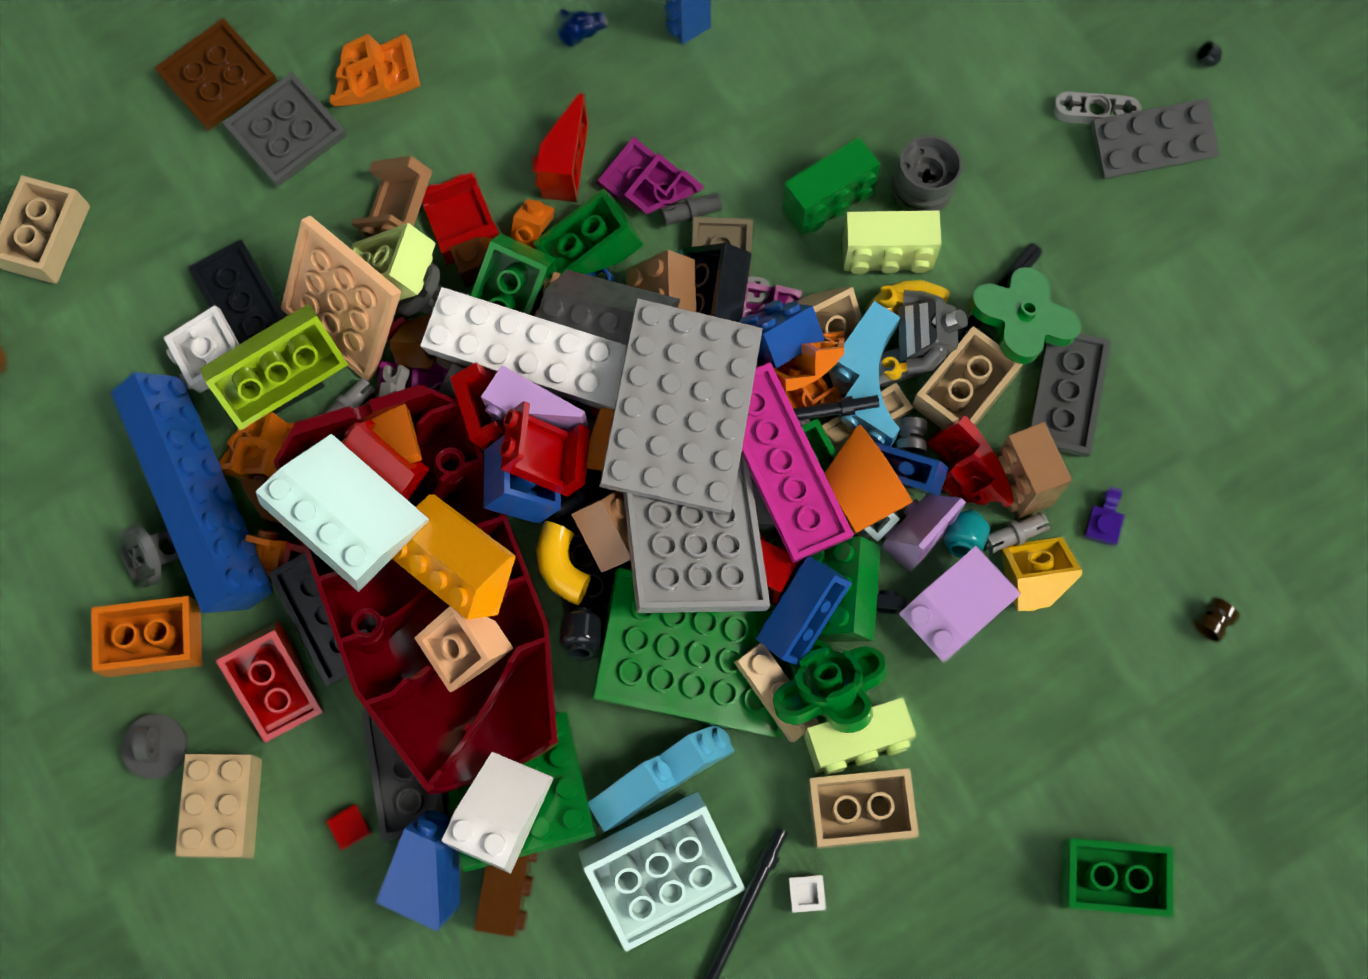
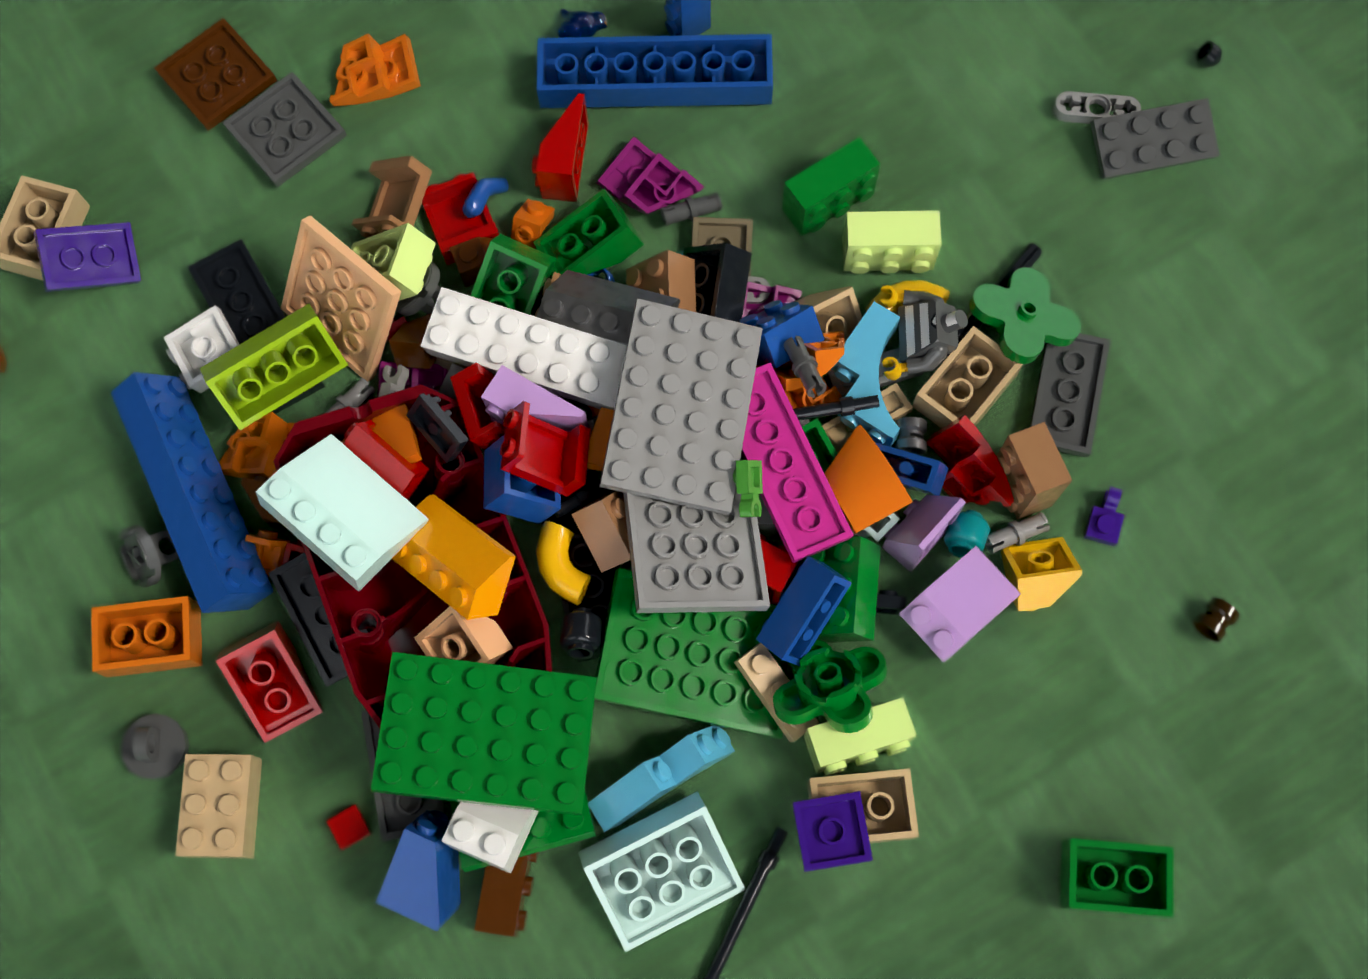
white plate [788,875,826,913] -> none
dark grey wheel [891,135,963,212] -> none
none -> dark purple plate [34,222,141,292]
none -> green plate [371,652,597,816]
none -> black plate [406,393,469,463]
none -> blue arm [462,178,509,218]
none -> blue brick [537,34,773,108]
none -> bright green plate [733,460,763,517]
none -> dark grey pin [783,336,827,398]
none -> dark purple plate [792,791,873,872]

